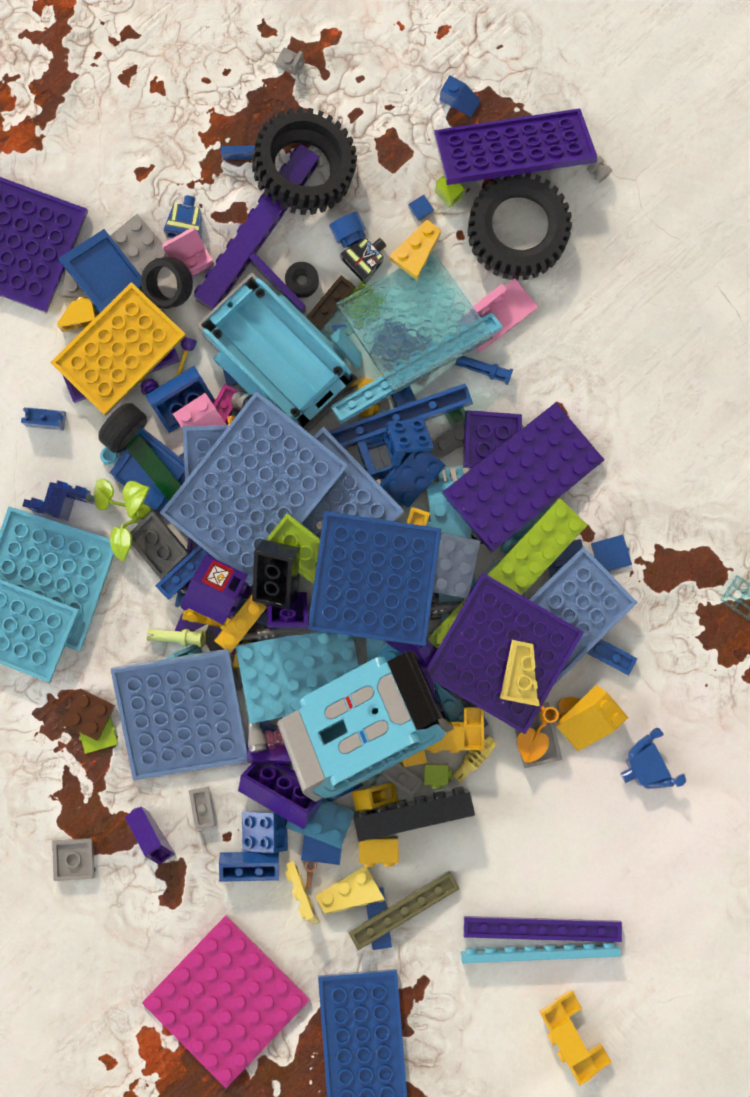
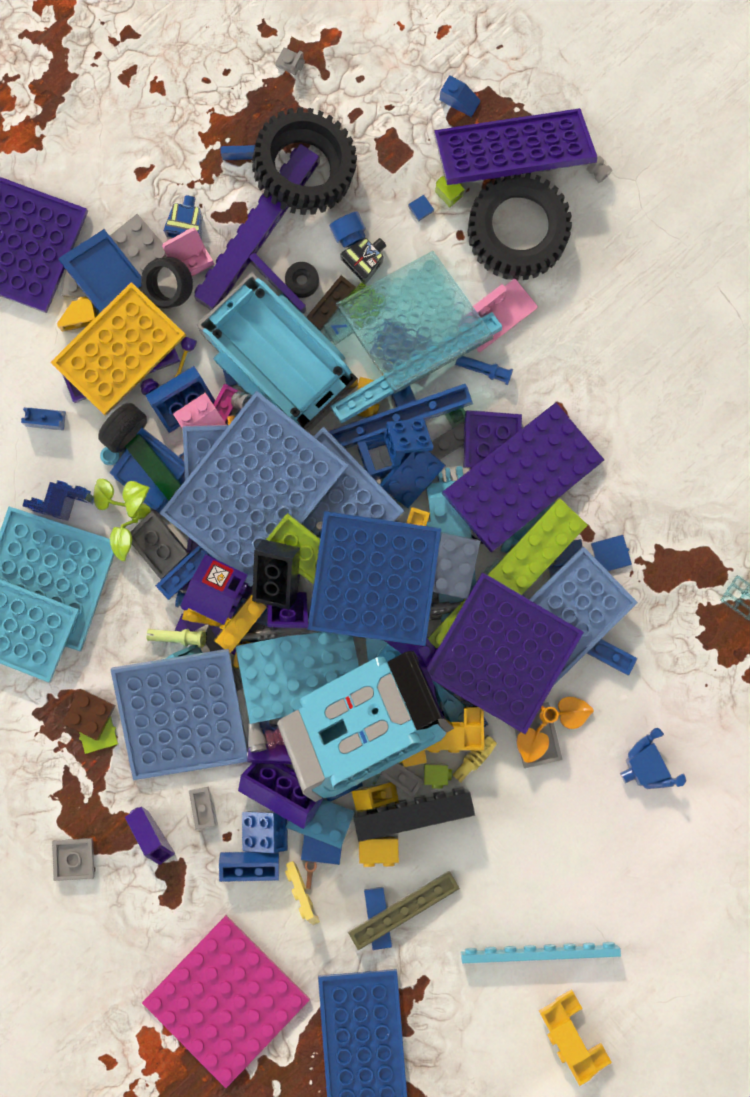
light yellow wing [315,867,386,915] -> none
medium azure slope [330,329,362,369] -> none
yellow wing [389,220,441,281] -> none
dark purple plate [463,916,622,942] -> none
light yellow wing [500,640,539,706] -> none
yellow slope [555,685,629,751] -> none

